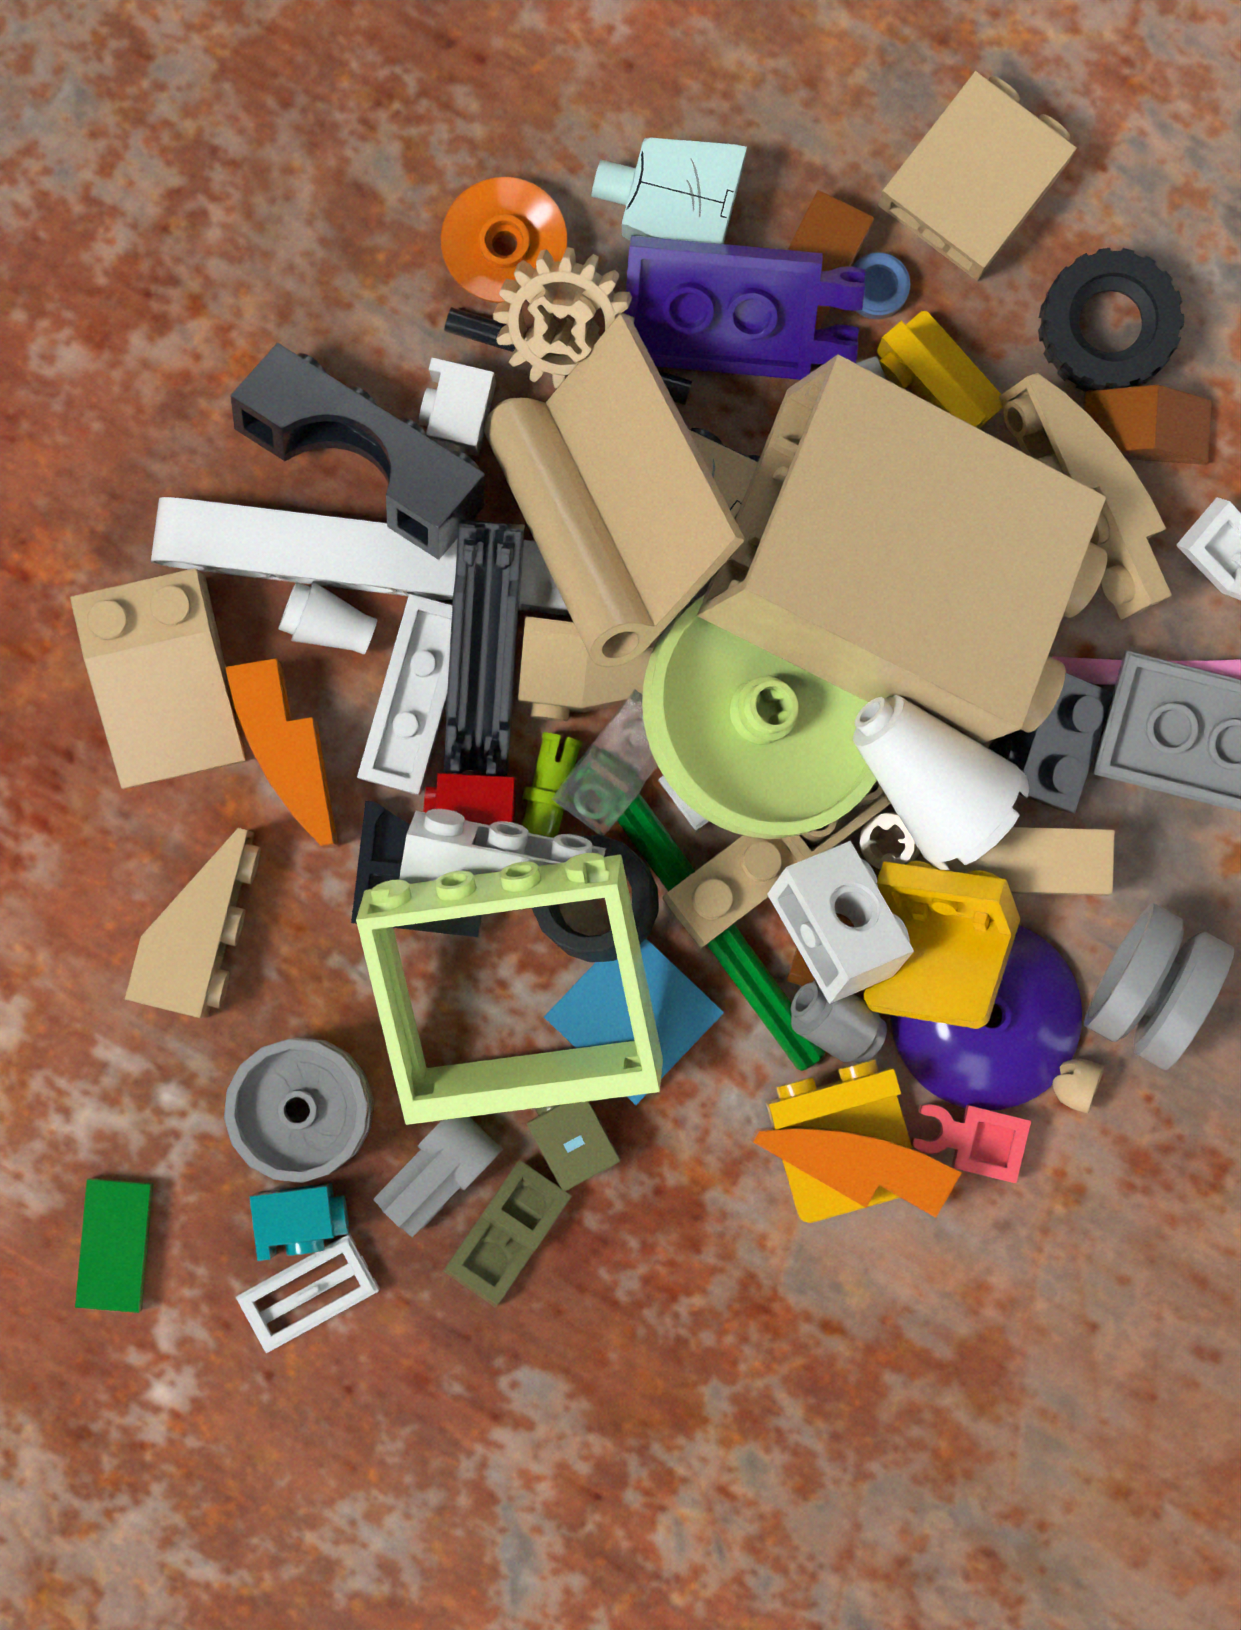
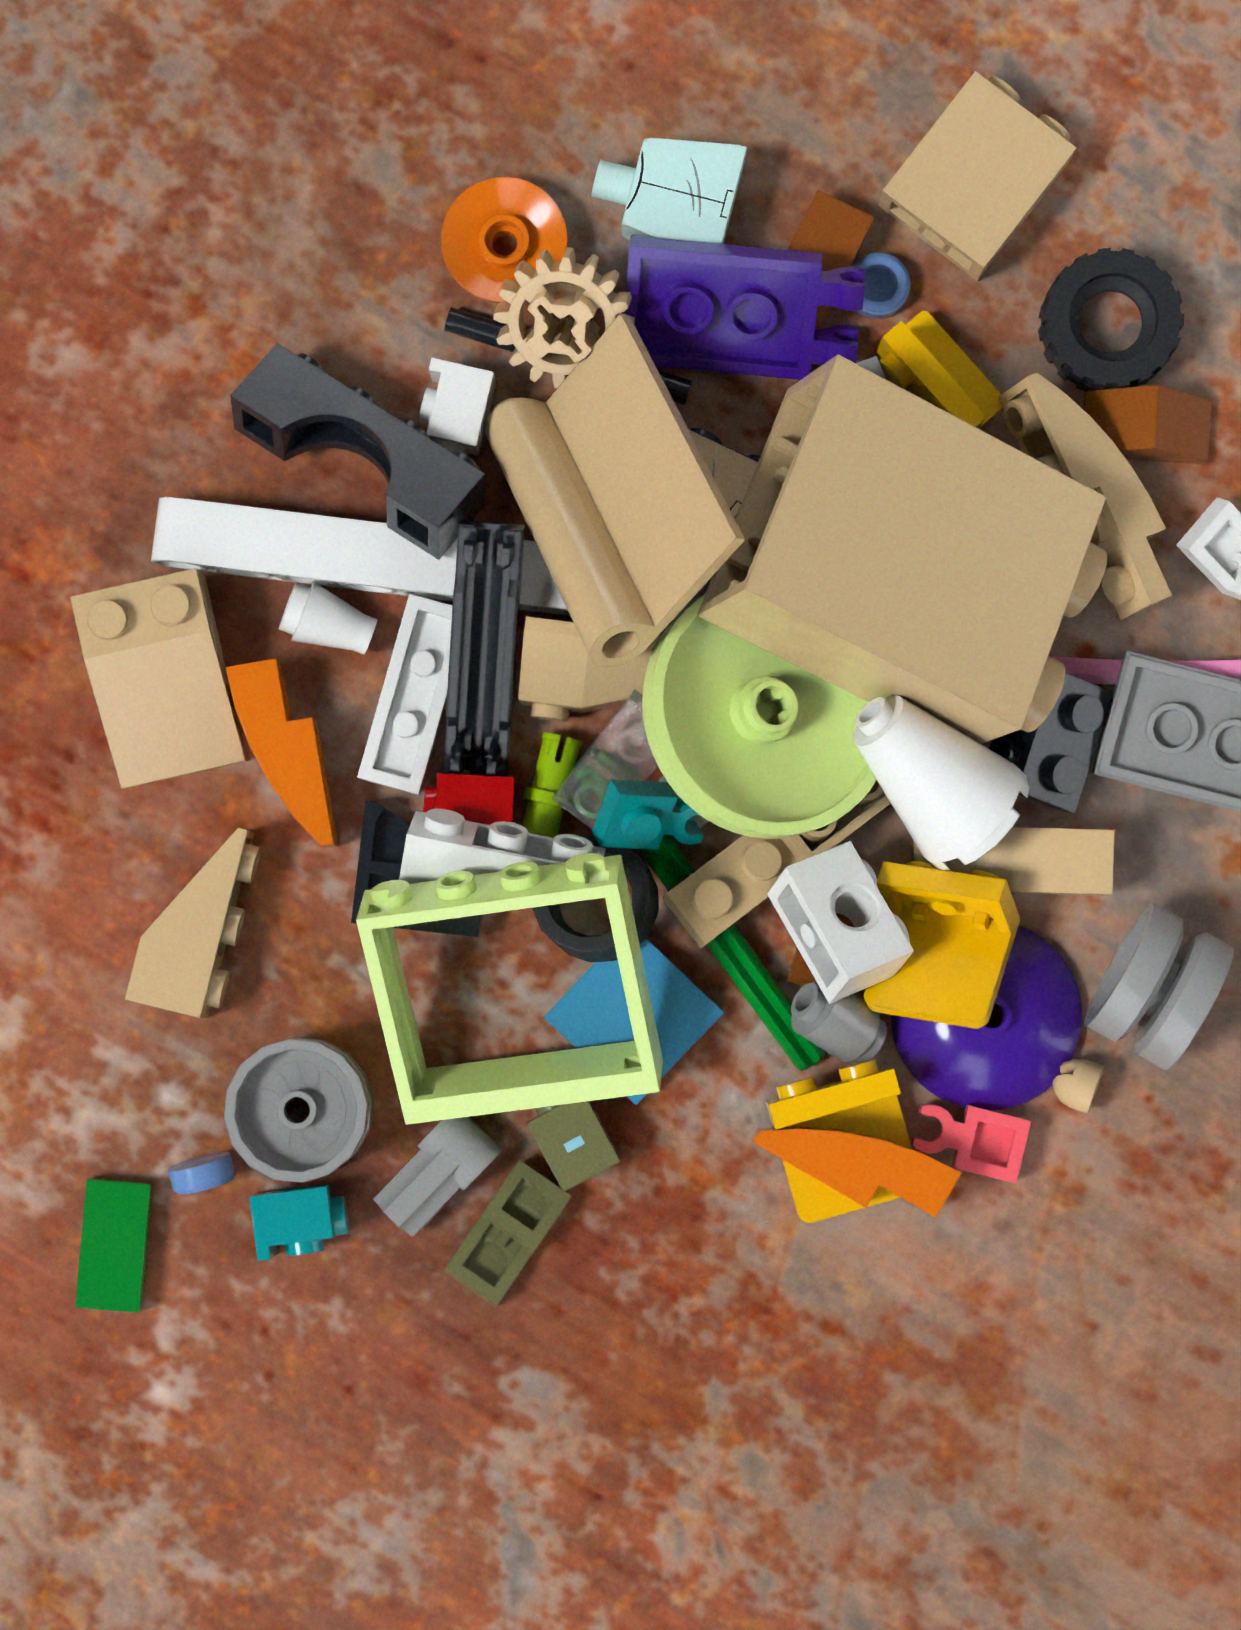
white tile [236,1233,380,1353] -> none
tan bush [859,812,920,869] -> none
none -> medium blue tile [168,1152,236,1195]
none -> teal plate [592,779,704,849]

